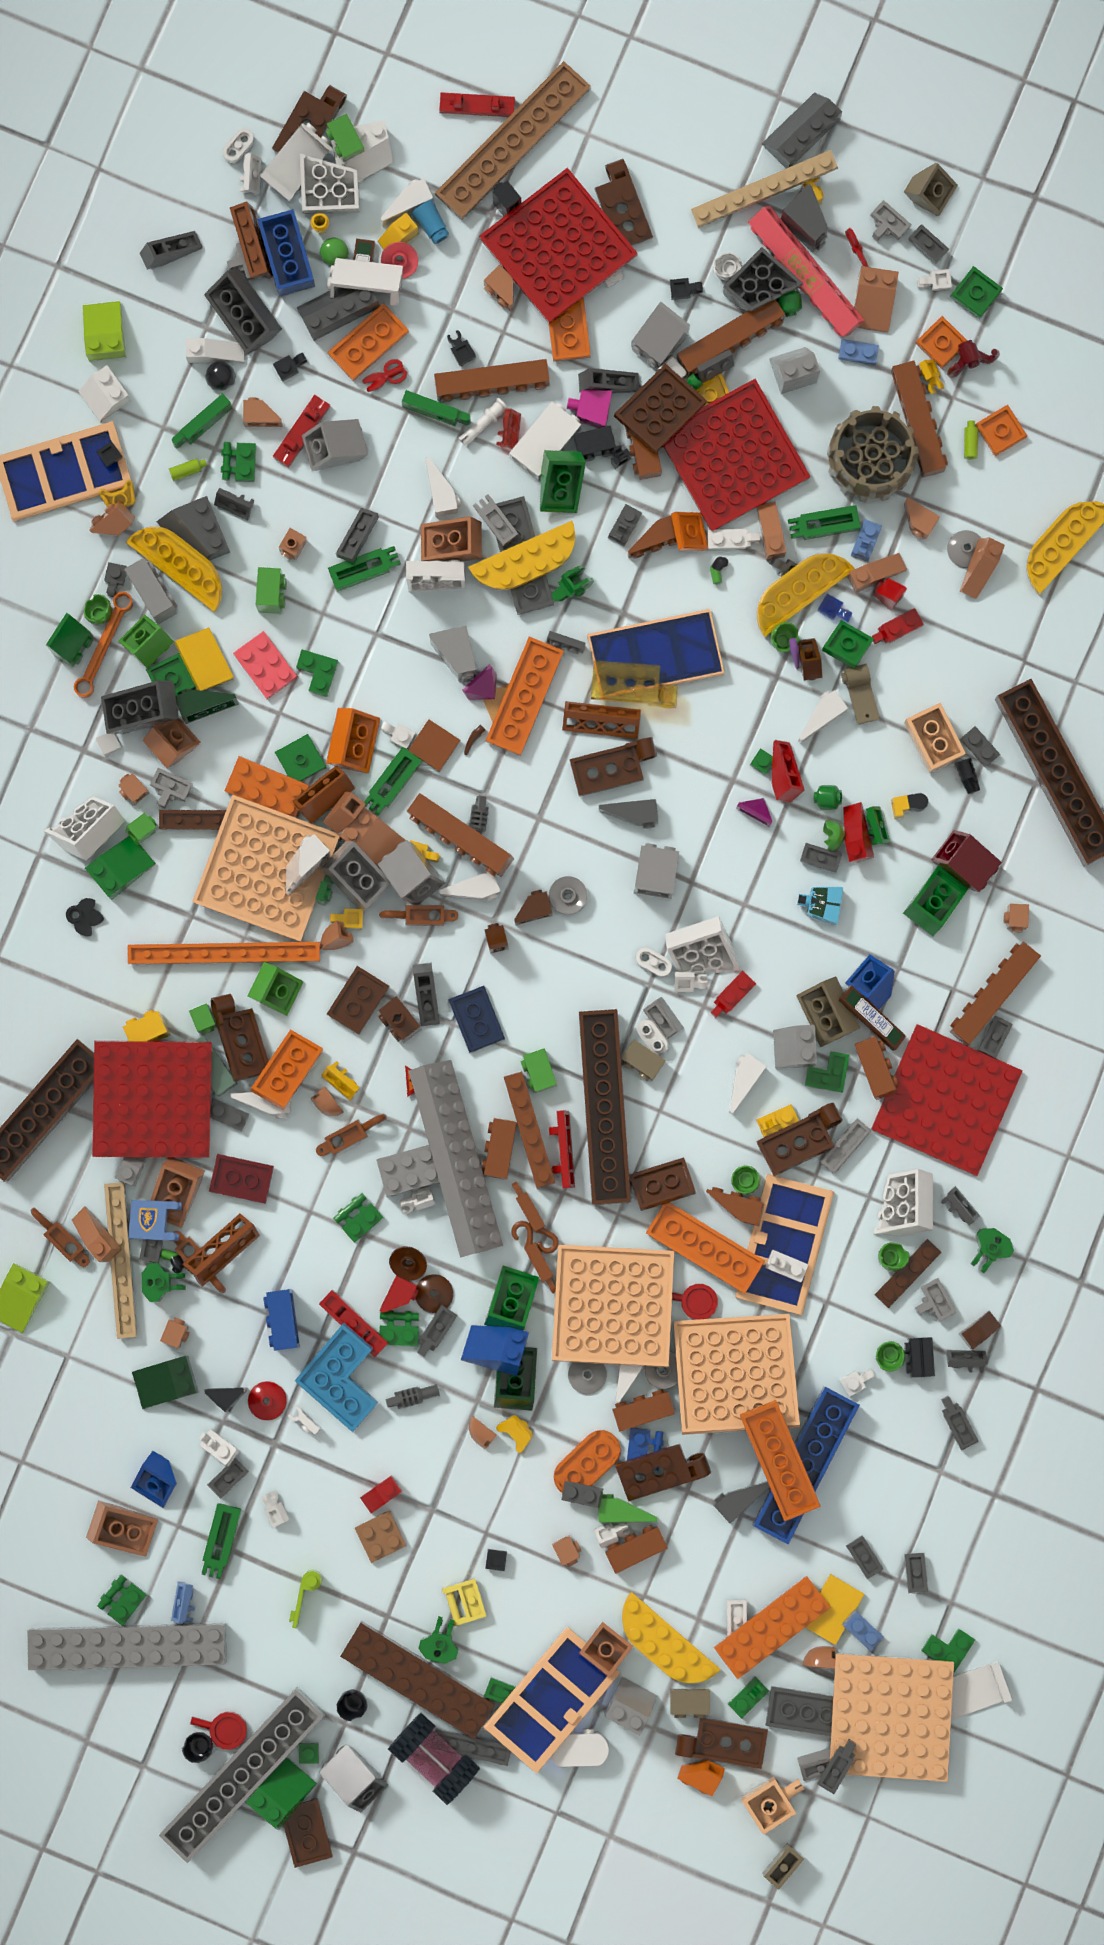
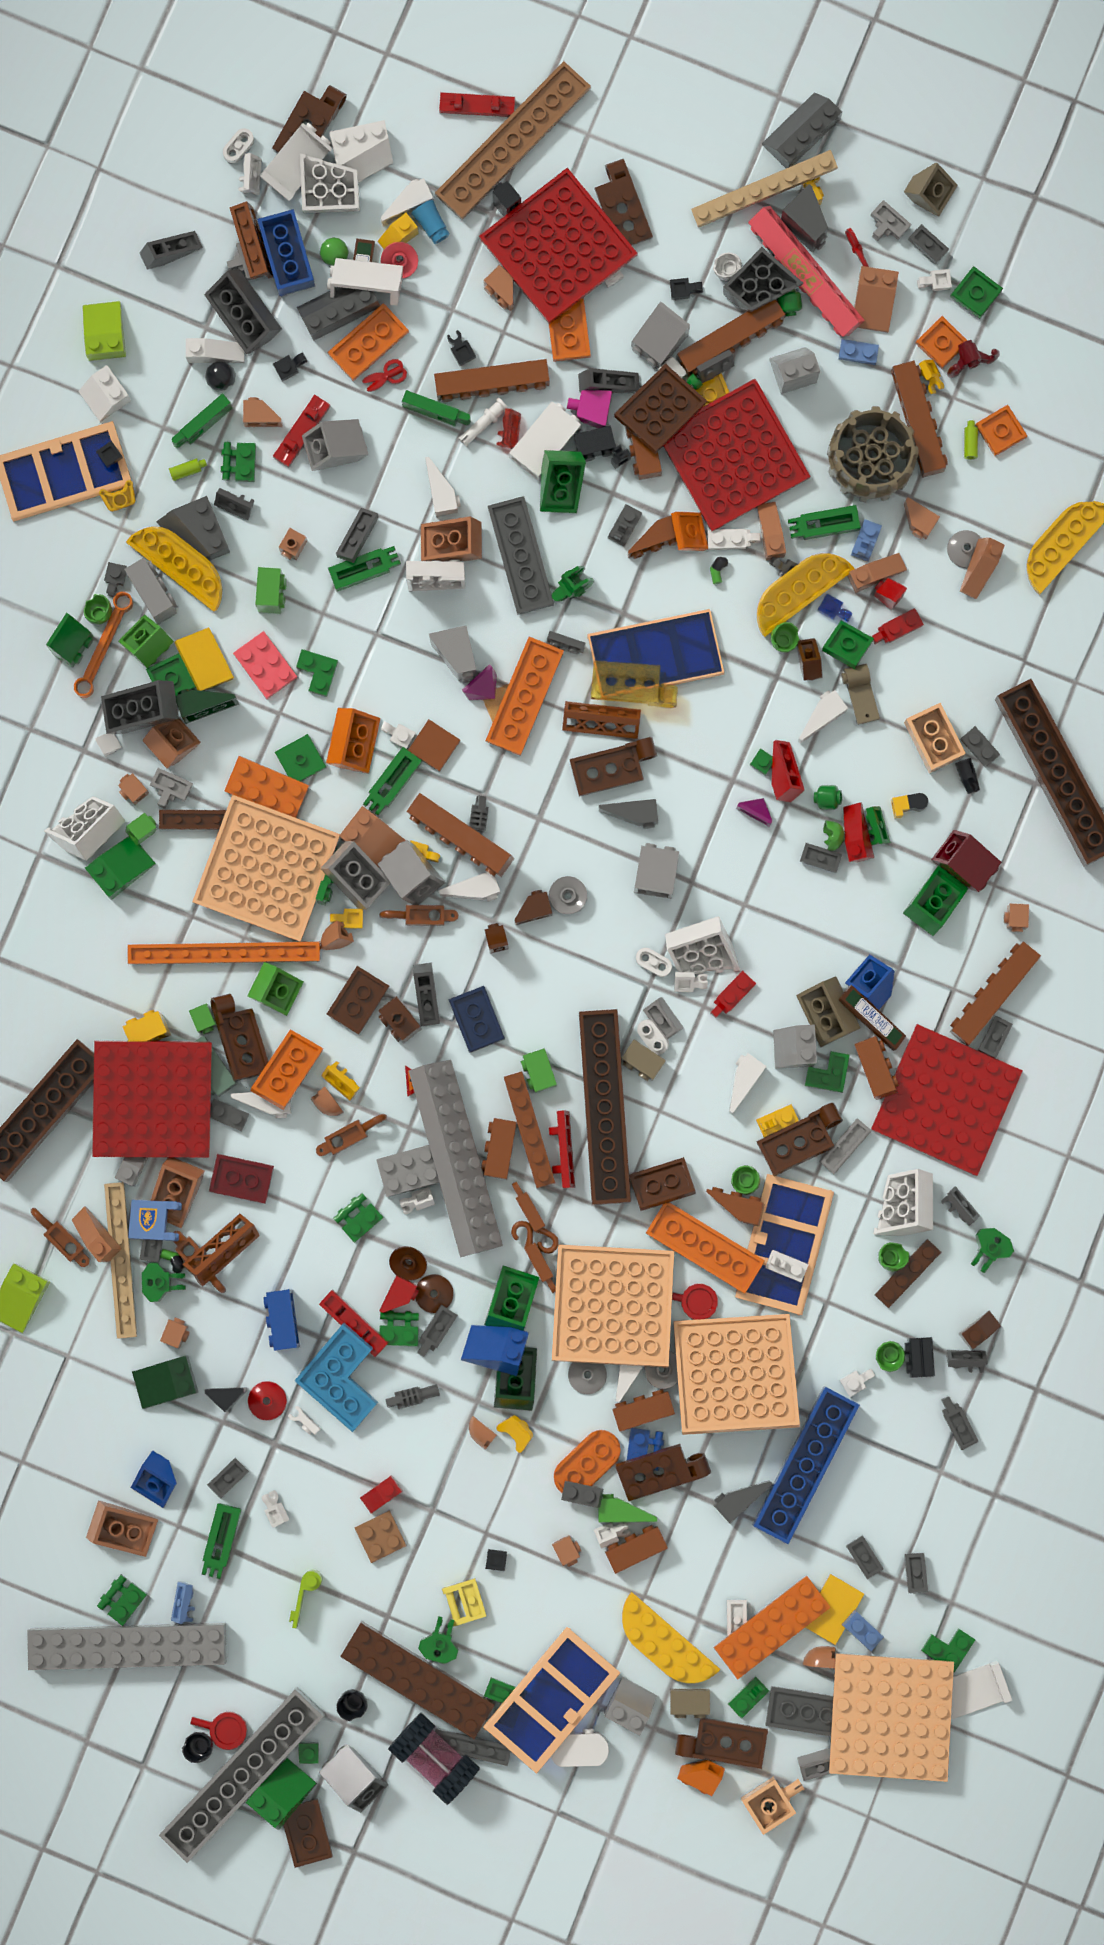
black plate [66,898,104,937] -> none
nougat slope [89,501,135,535] -> none
white plate [199,1429,240,1467] -> none
white wedge [286,834,330,896] -> none
dark orange brick [293,765,355,824] -> none
yellow cone [310,213,329,234] -> none
nougat slope [323,792,366,834] -> none
bright green brick [326,114,365,161] -> none
reddish brown helmet [464,724,486,755] -> none
yellow plate [468,520,575,590] -> none
light grey hinge [473,494,518,546] -> none
nougat slope [579,1622,633,1678] -> none
orange plate [740,1400,821,1521] -> none
dark tan brick [762,1843,804,1890] -> none
medium lavender helmet [789,638,799,669] -> none
torso [797,887,843,925] -> none
dark grey hinge [817,1739,856,1794] -> none
light grey hinge [915,1278,956,1322] -> none

